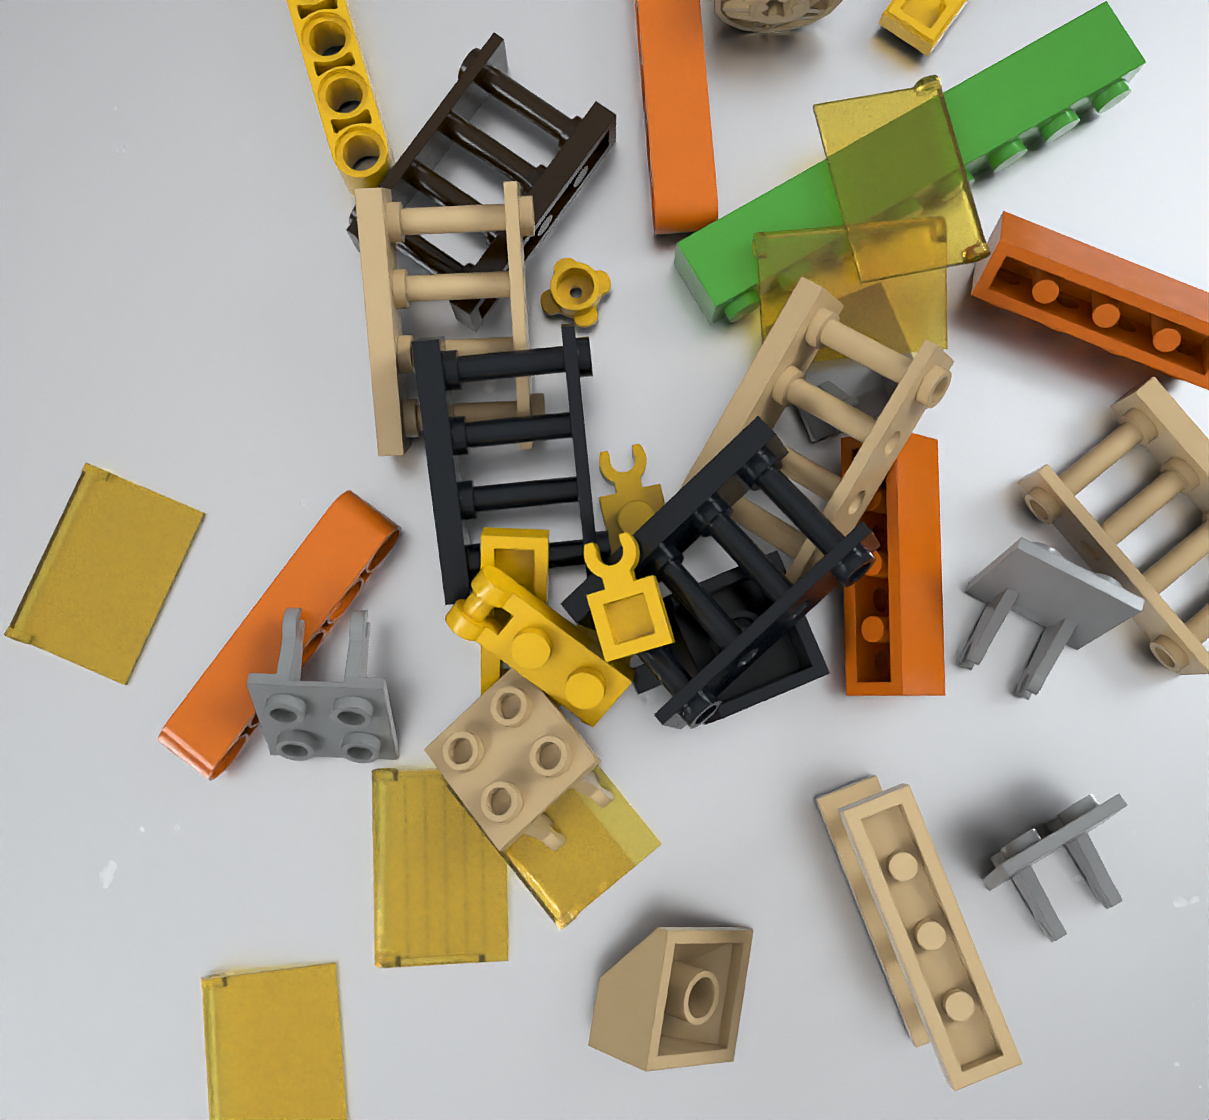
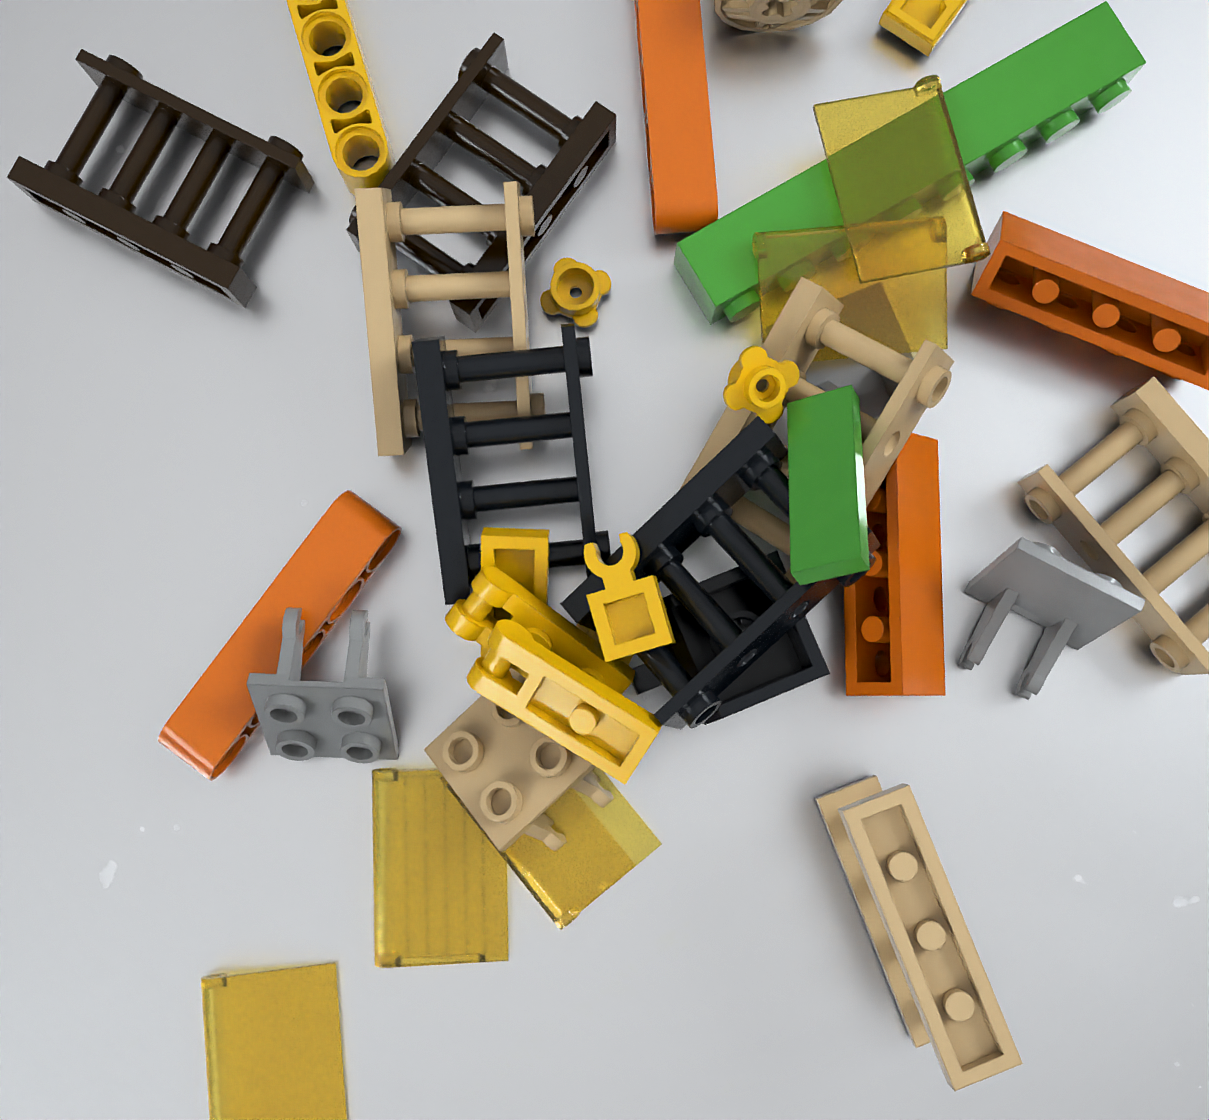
clear yellow piece [4,462,206,685] -> none
tan slope [588,927,754,1072] -> none
yellow plate [599,444,665,555] -> none
light grey plate [983,794,1128,942] -> none
none -> dark brown fence [7,49,315,308]
none -> yellow plate [466,619,662,785]
none -> yellow plate [723,346,800,424]
none -> bright green tile [787,385,870,585]

